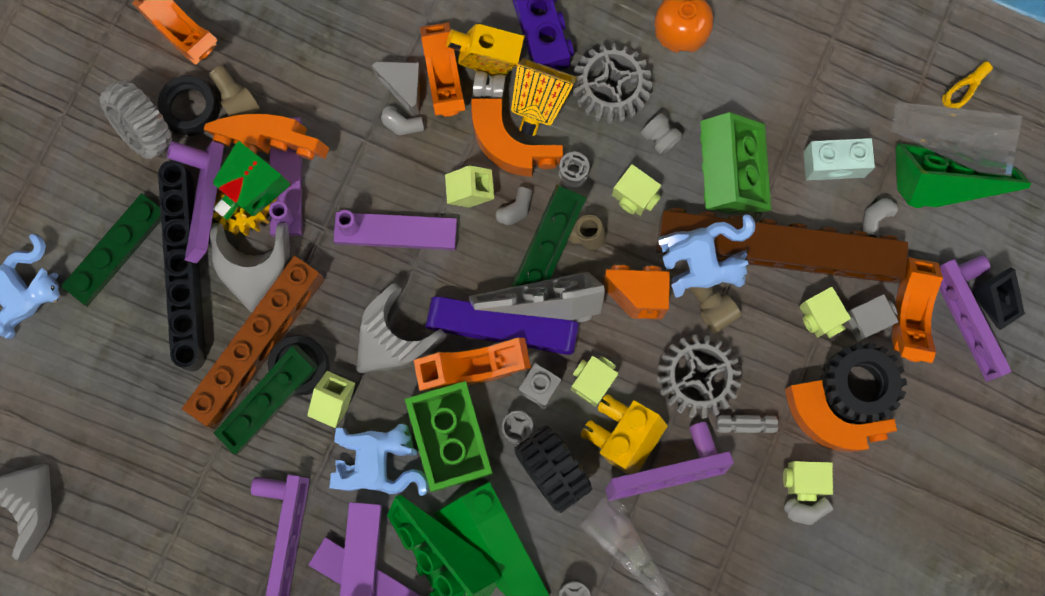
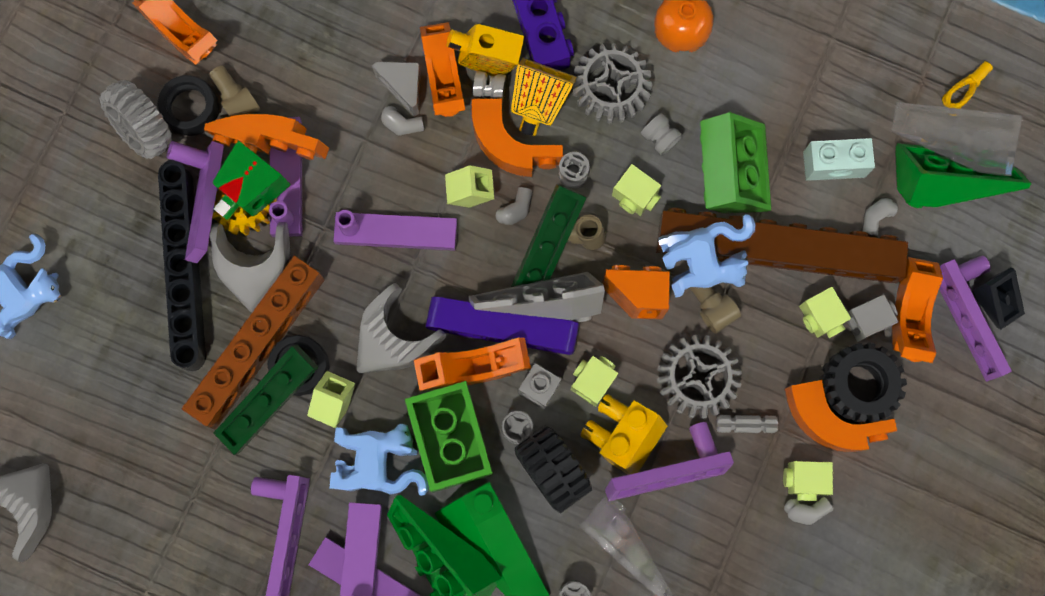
dark green plate [61,193,161,307] -> none

